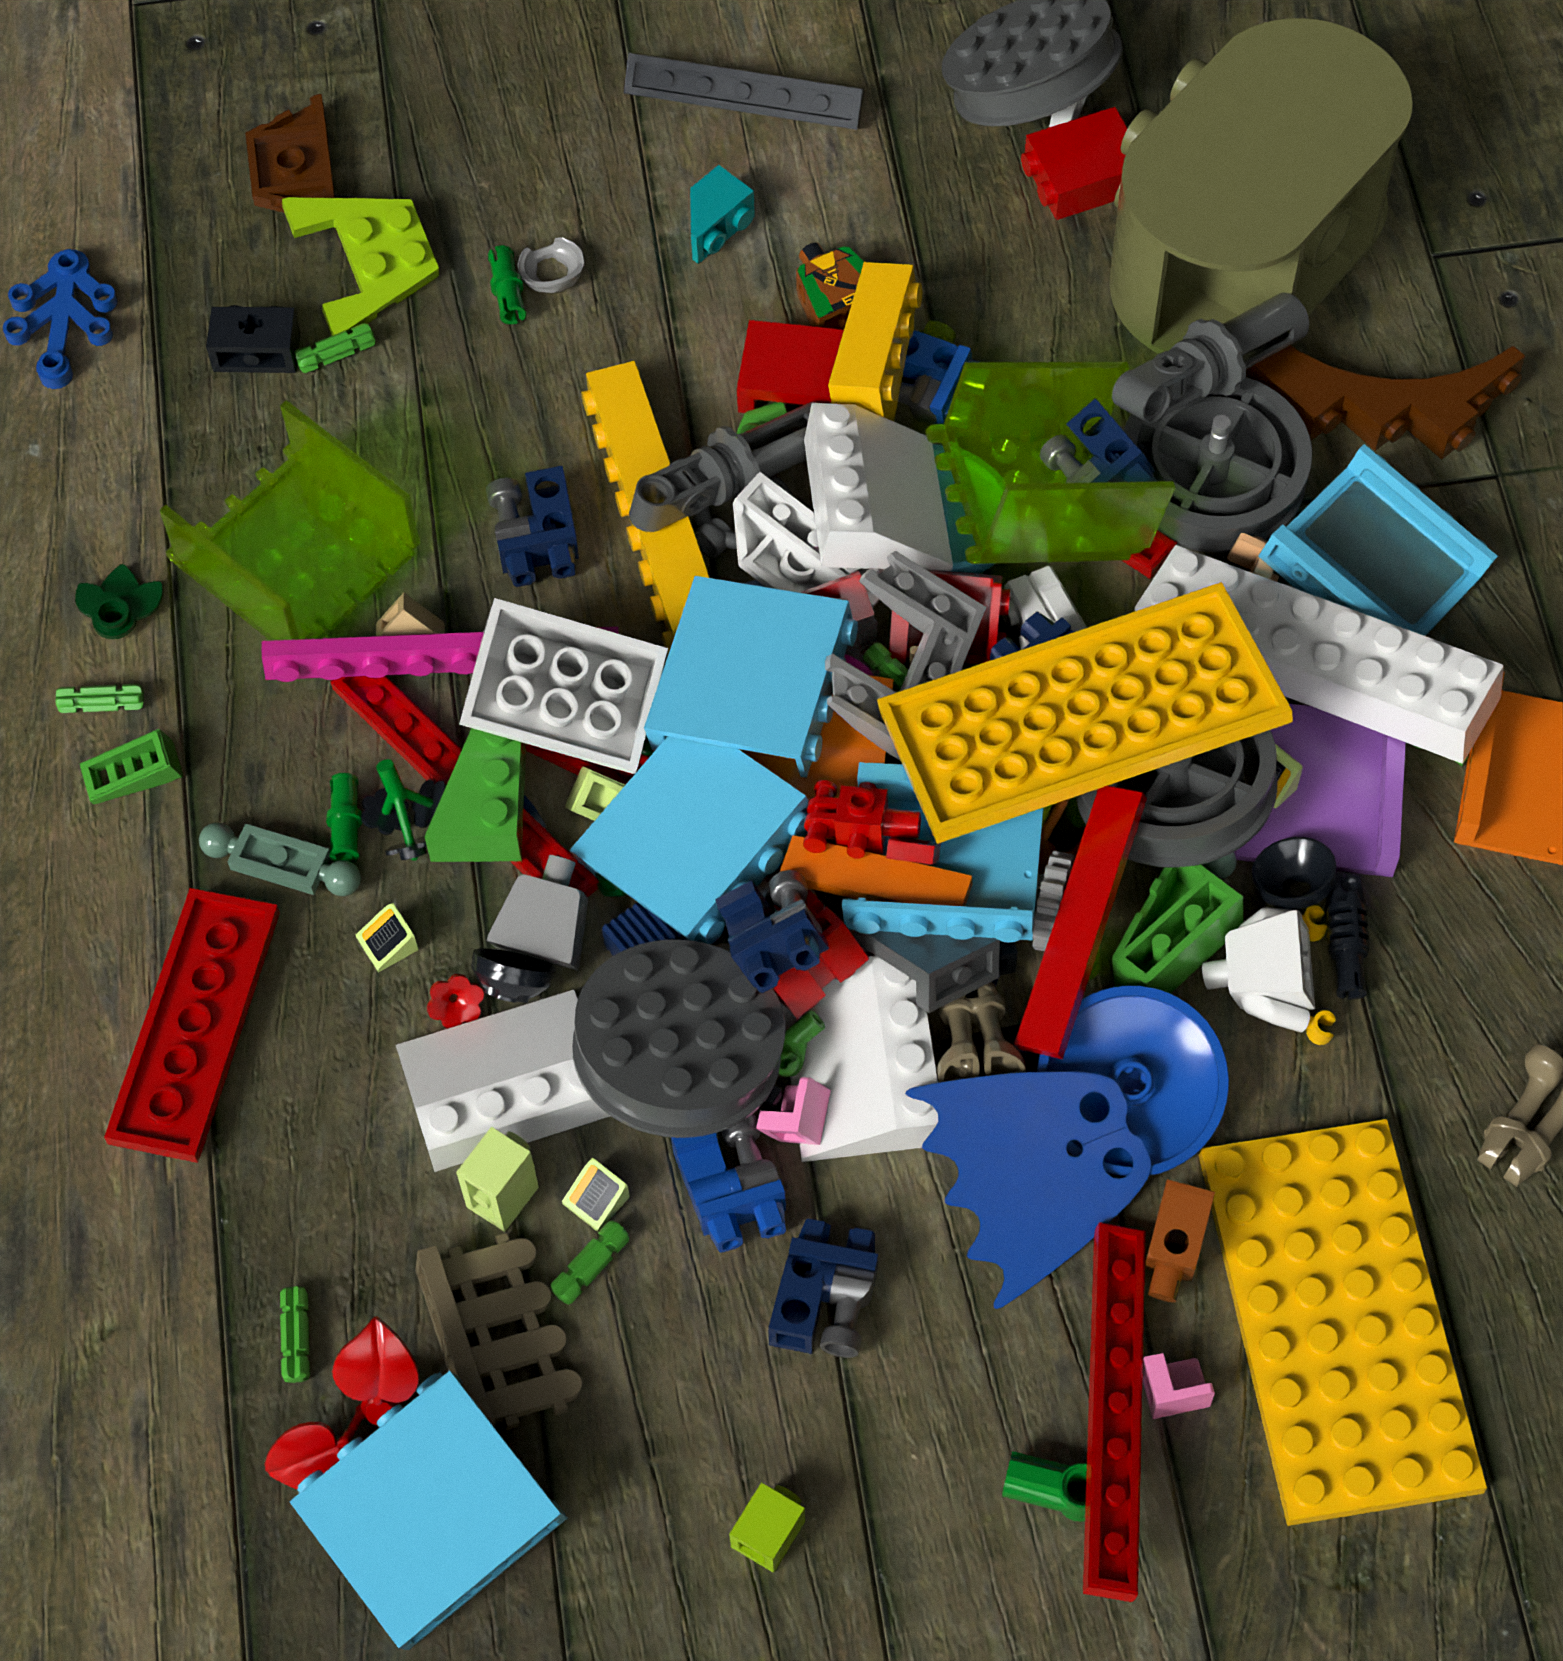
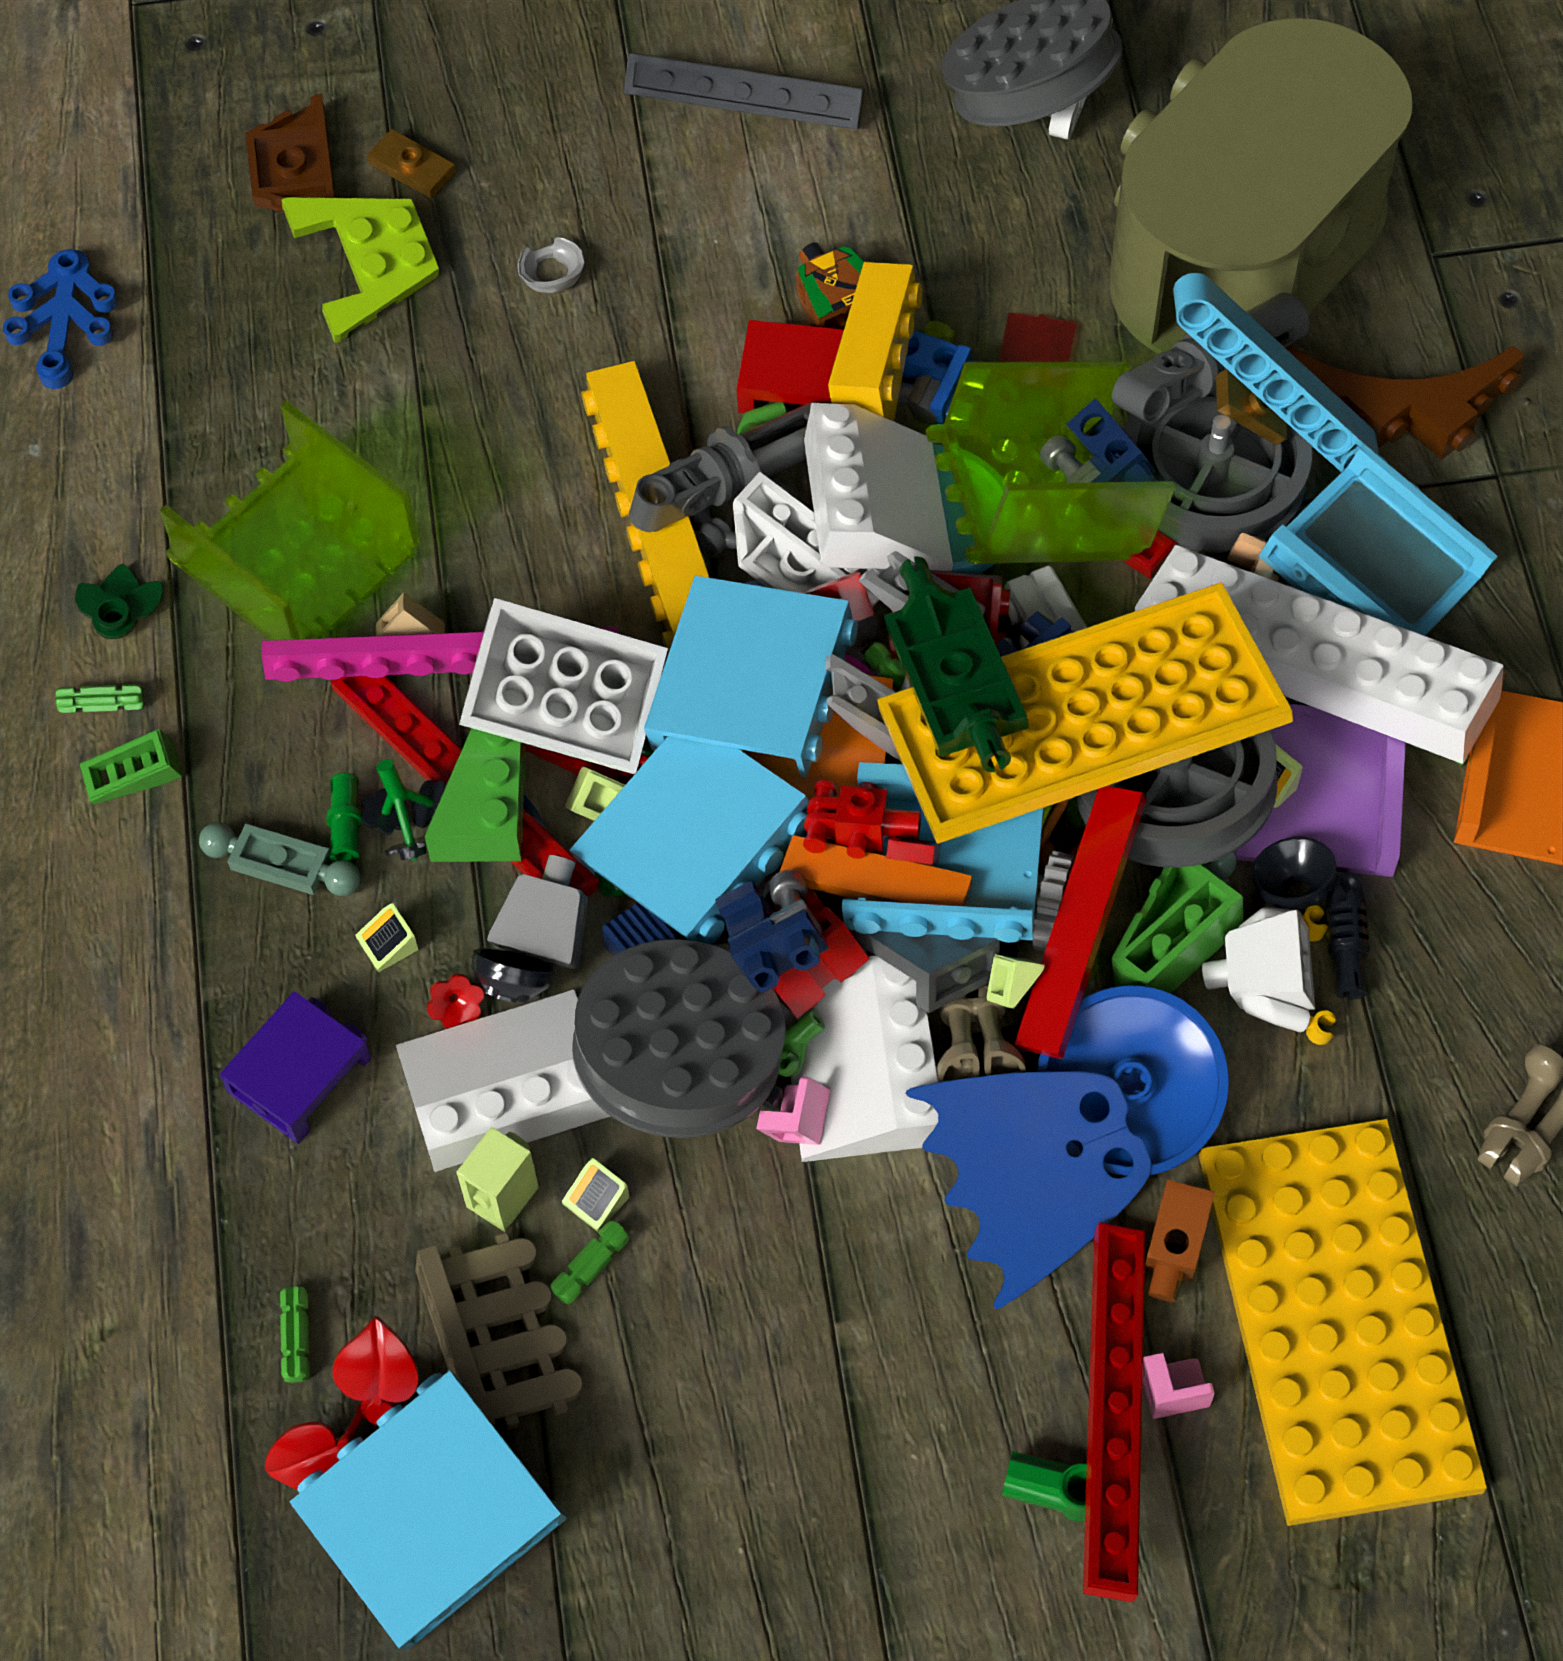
red plate [104,888,280,1163] -> none
black brick [206,305,301,373] -> none
bright green axle [294,323,375,373] -> none
dark blue hips [486,465,579,587] -> none
green pin [488,245,526,325] -> none
blue hips [671,1114,786,1253] -> none
teal slope [690,165,755,264] -> none
lime brick [729,1482,805,1573] -> none
dark blue hips [768,1218,878,1358] -> none
red brick [1021,107,1128,220] -> none
none -> dark purple panel [220,991,371,1144]
none -> pearl gold plate [367,129,456,199]
none -> dark green plate [884,556,1029,772]
none -> yellowish green slope [986,954,1045,1008]
none -> clear red piece [997,313,1076,386]
none -> medium azure beam [1173,273,1379,473]
none -> pearl gold plate [1216,369,1287,445]

